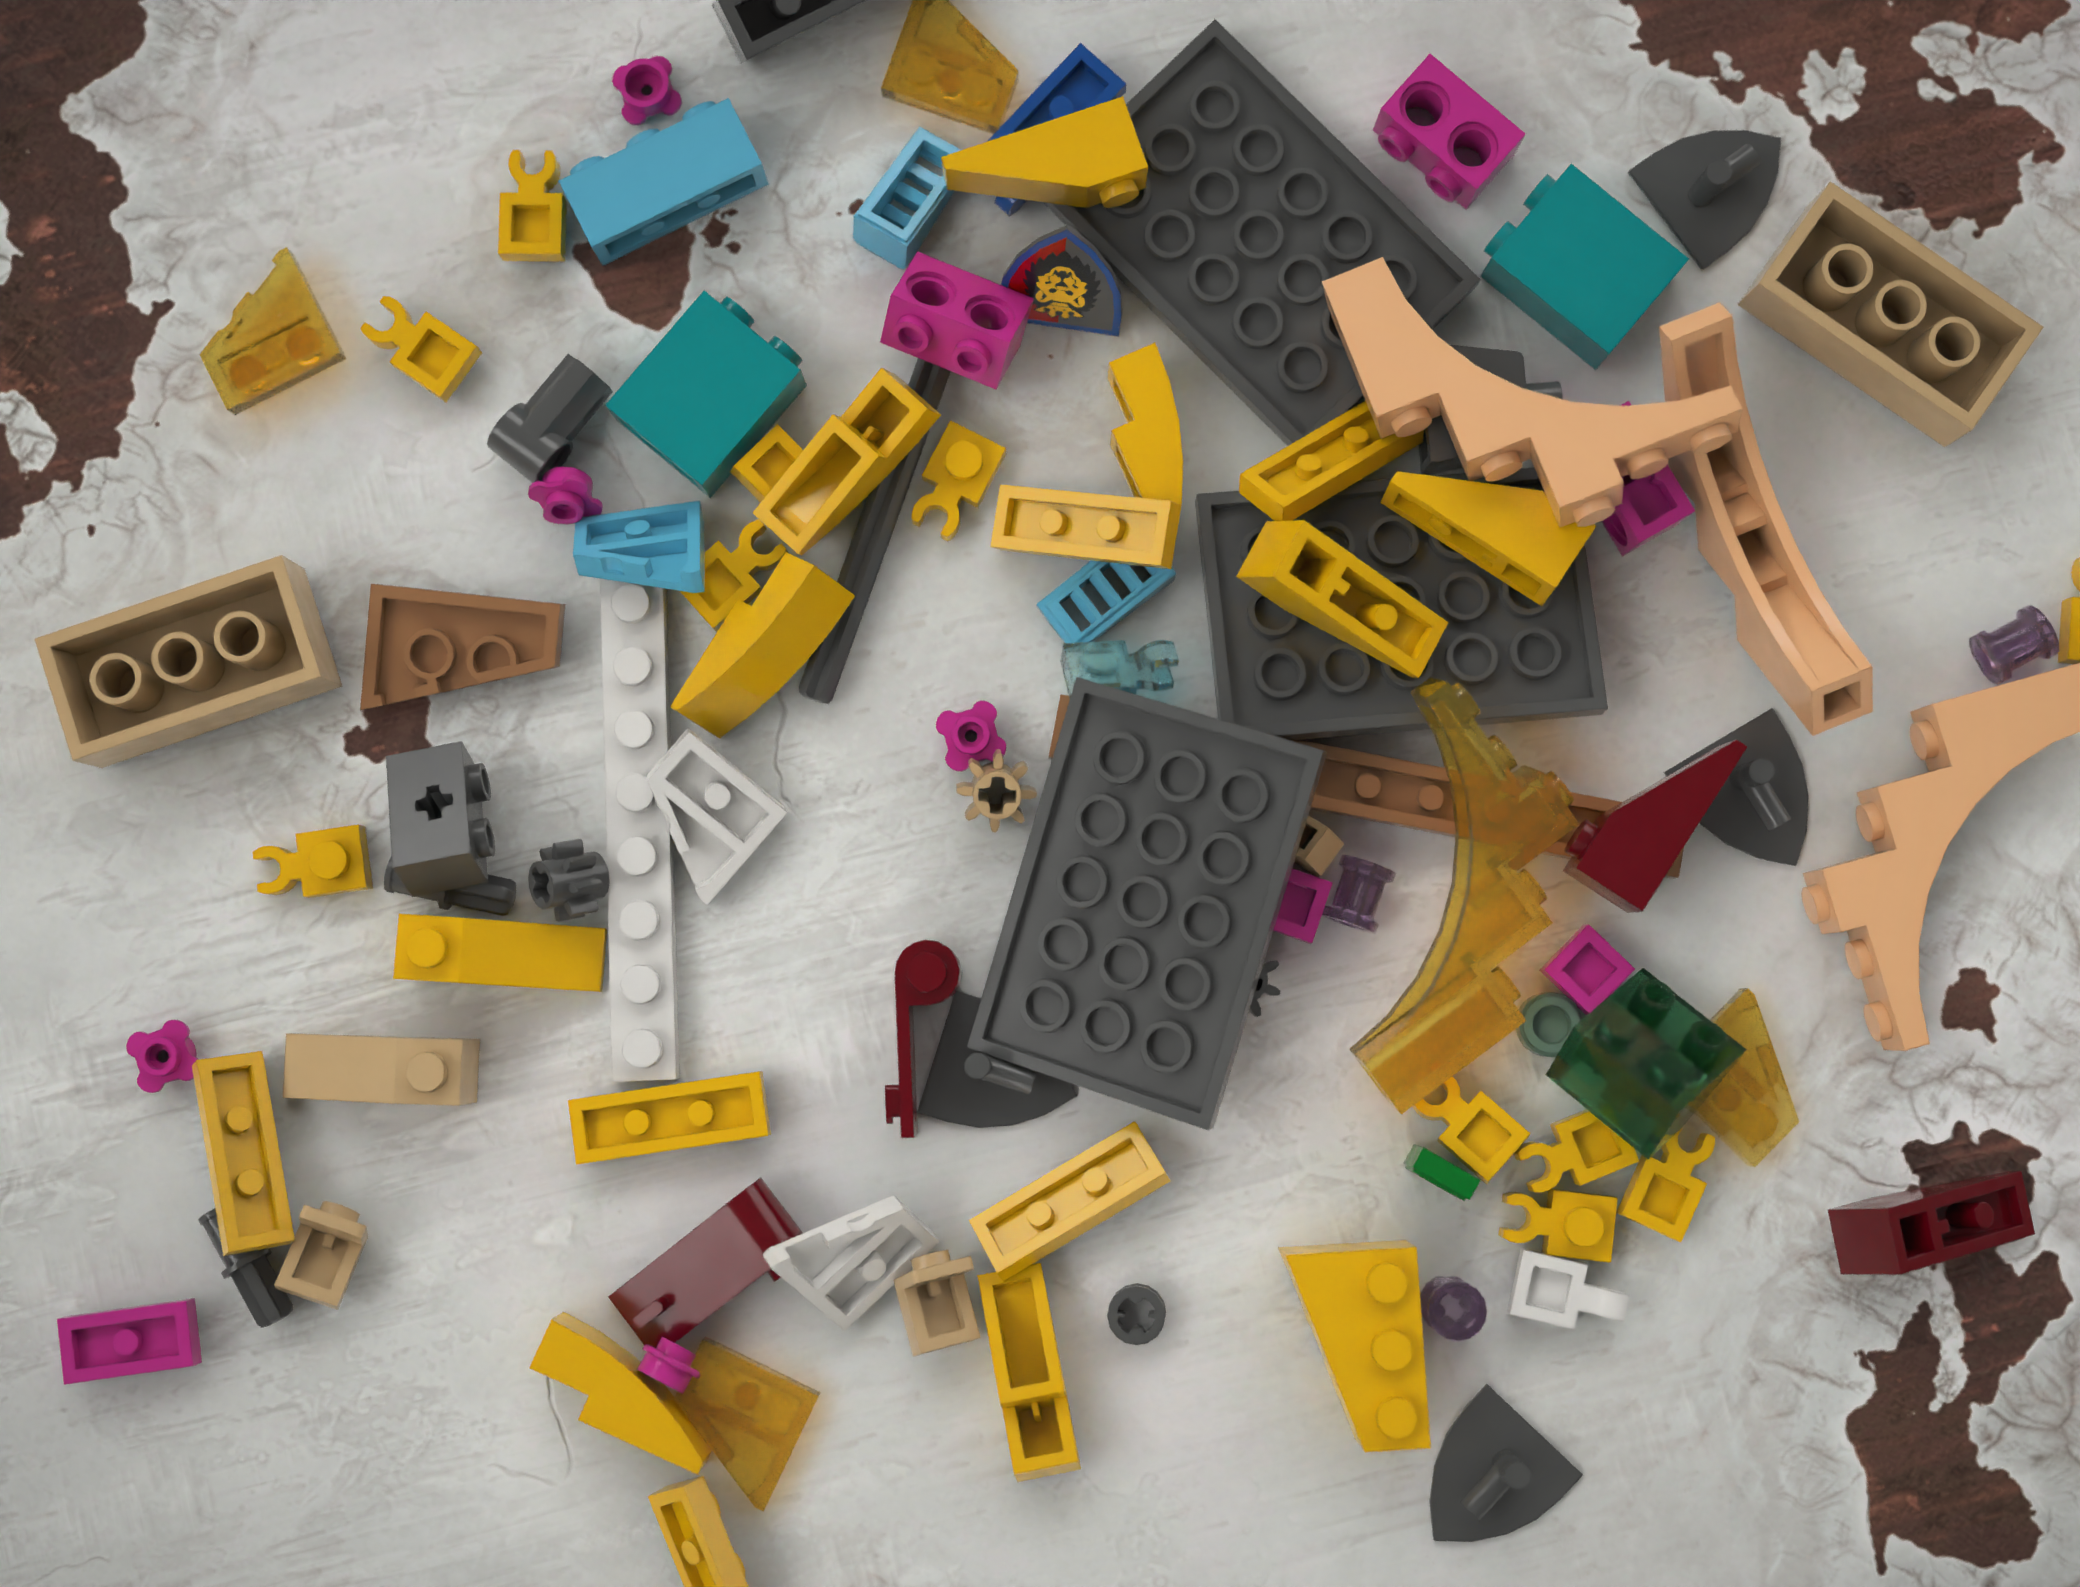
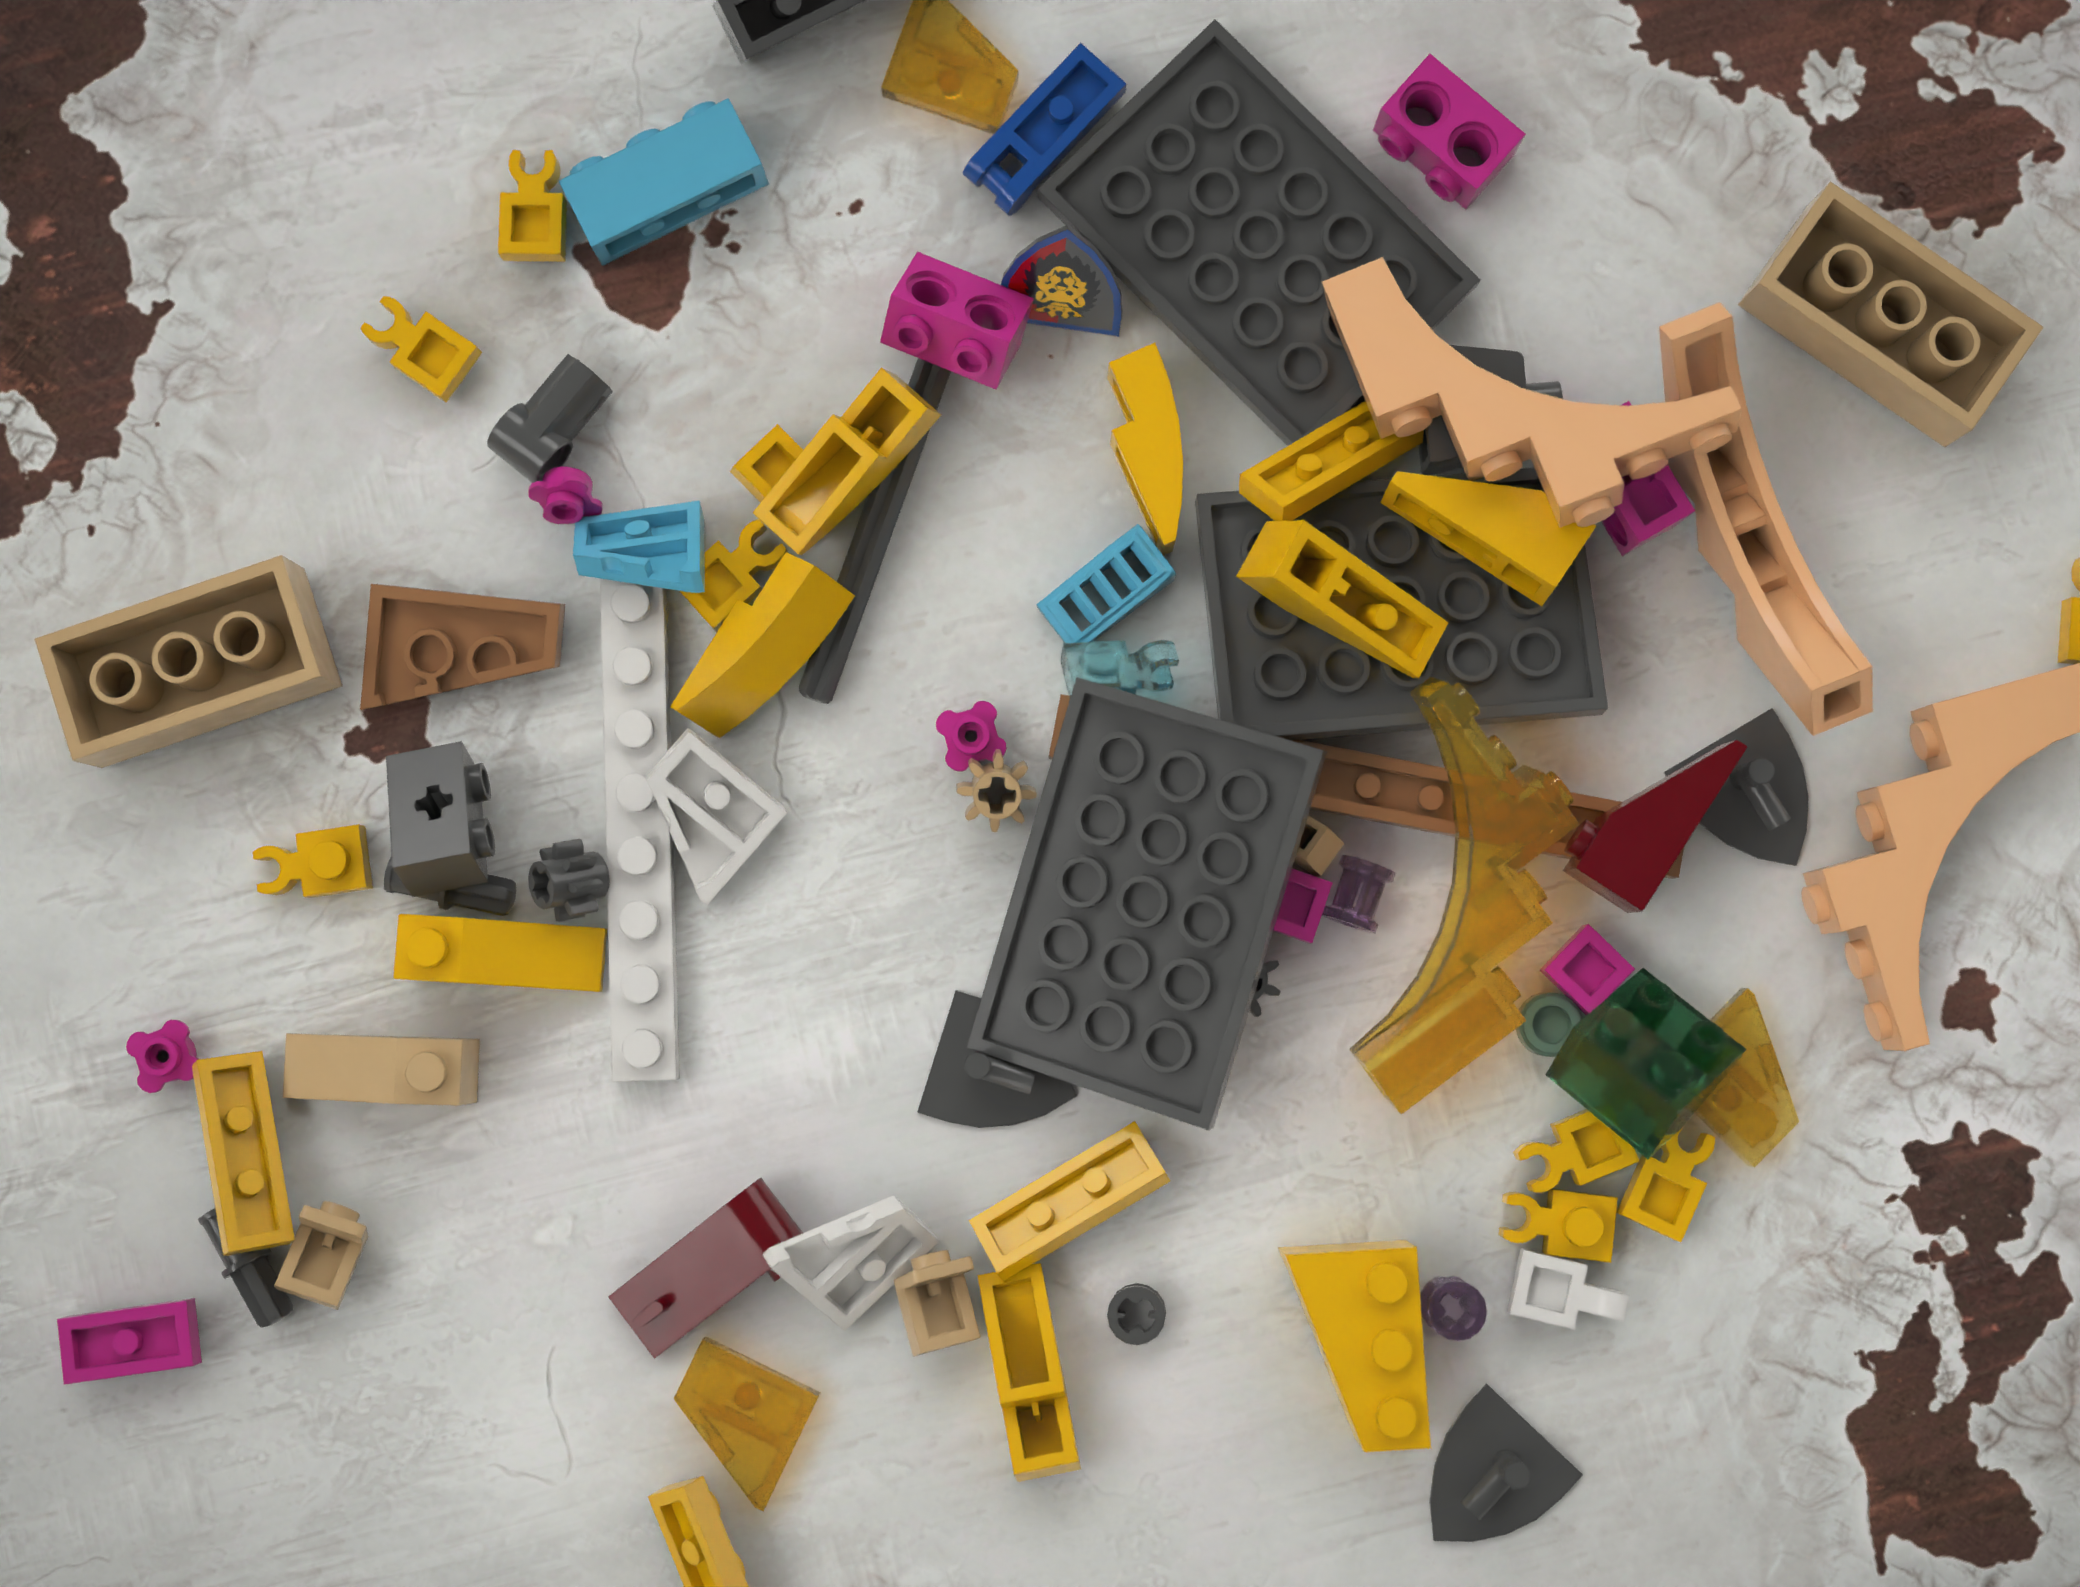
clear yellow wing [199,247,347,415] -> none
yellow slope [529,1312,712,1475] -> none
yellow plate [568,1071,771,1165] -> none
teal brick [605,290,807,498] -> none
dark pink plate [612,56,682,125] -> none
dark pink plate [637,1337,700,1394] -> none
medium azure slope [853,126,961,269] -> none
dark red door [885,940,962,1138] -> none
yellow plate [911,420,1006,542] -> none
yellow slope [941,96,1148,208] -> none
yellow plate [990,484,1181,569] -> none
green tile [1404,1144,1481,1201] -> none
yellow plate [1411,1069,1531,1185] -> none
teal brick [1480,163,1689,370] -> none
dark grey shield [1628,130,1781,270] -> none
dark red slope [1828,1171,2035,1275] -> none
clear purple bush [1969,605,2059,685] -> none

